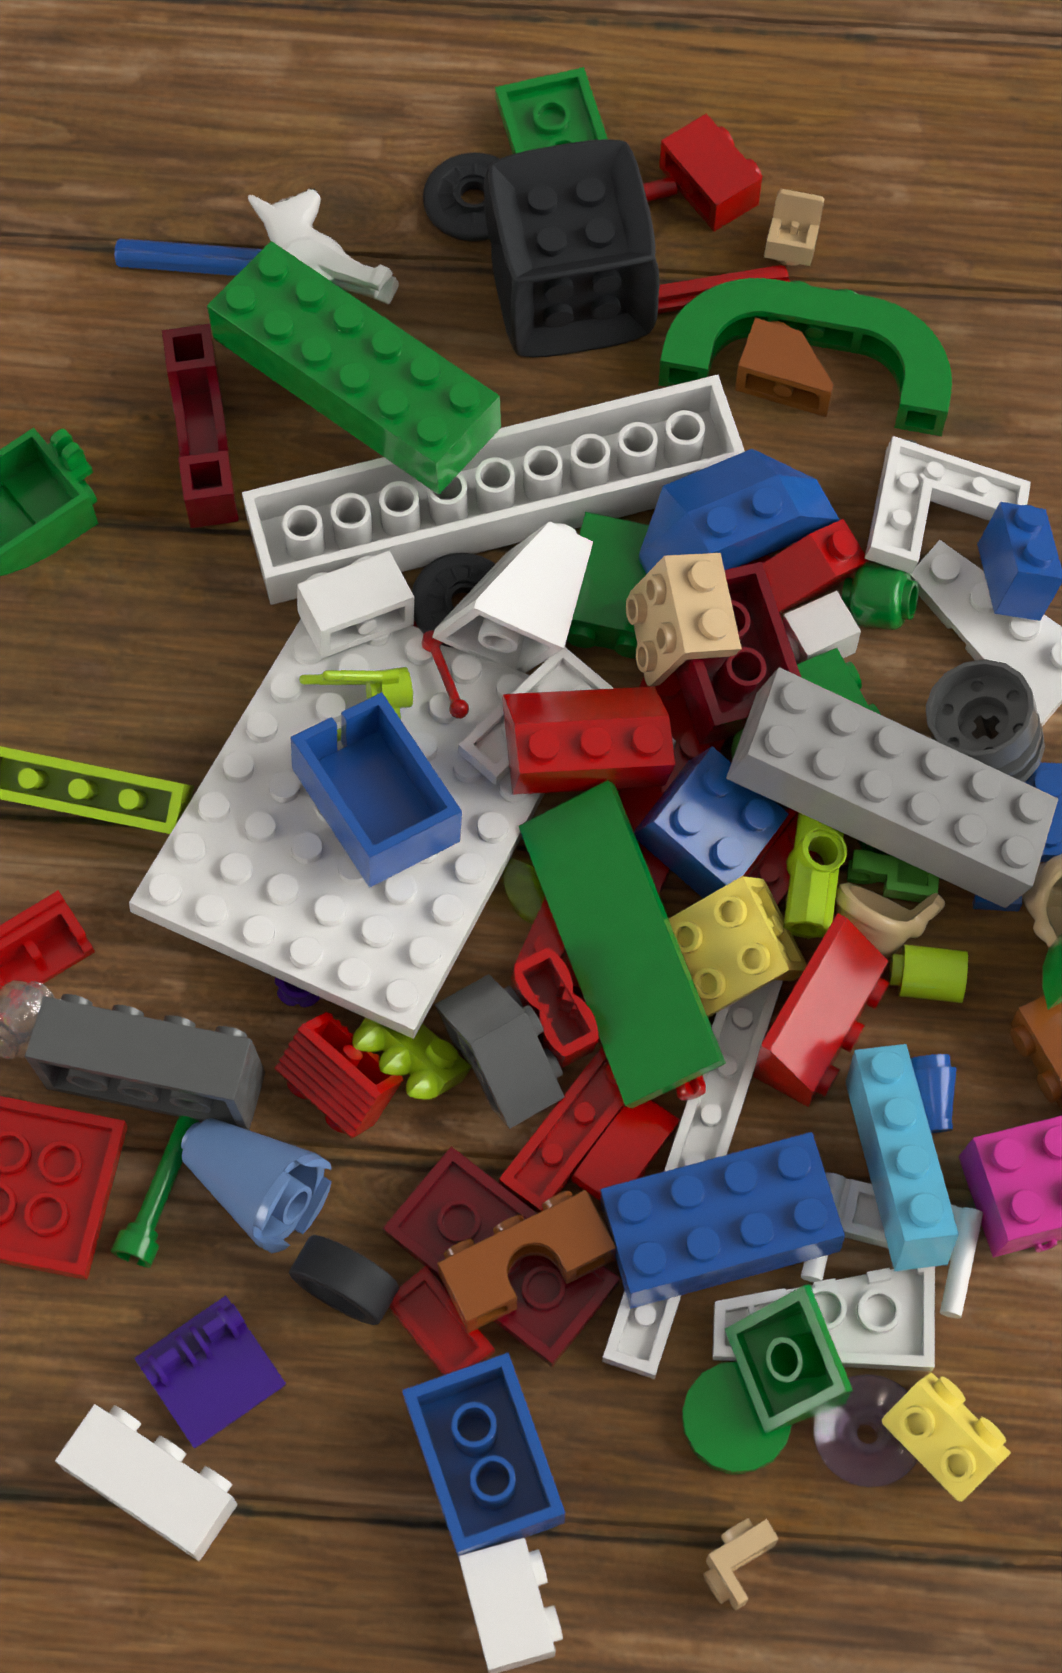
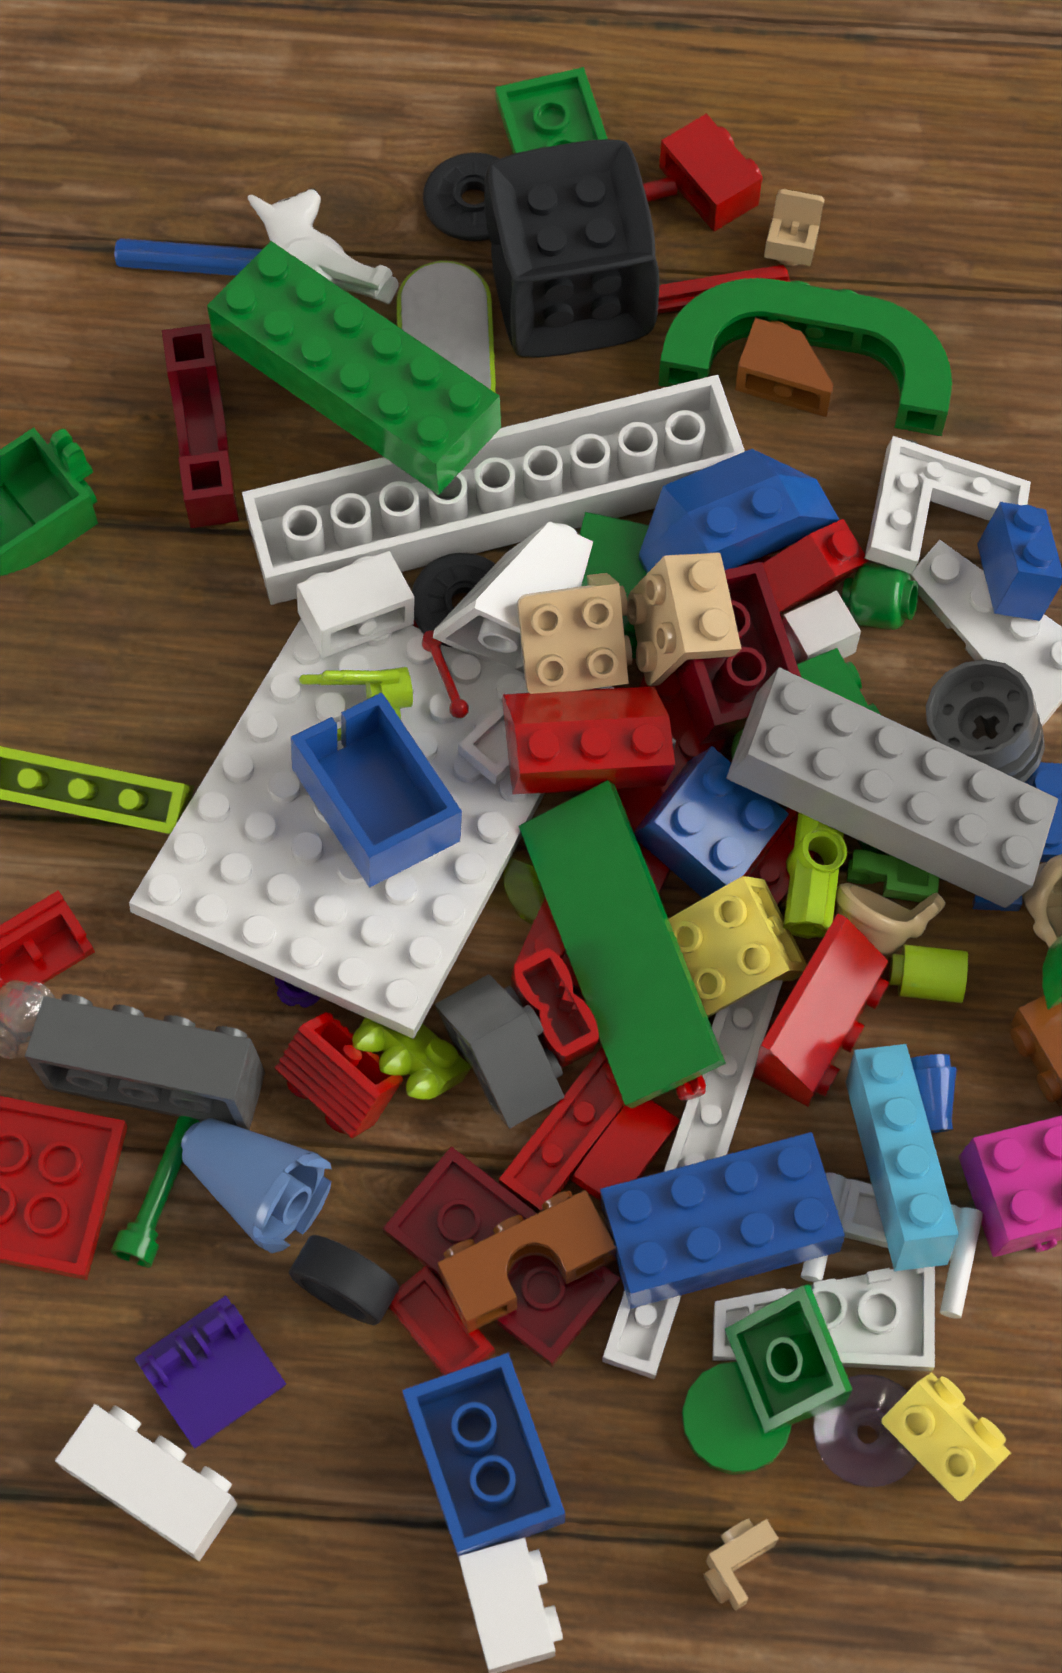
none -> flat silver tile [397,261,496,393]
none -> tan bracket [517,573,632,694]

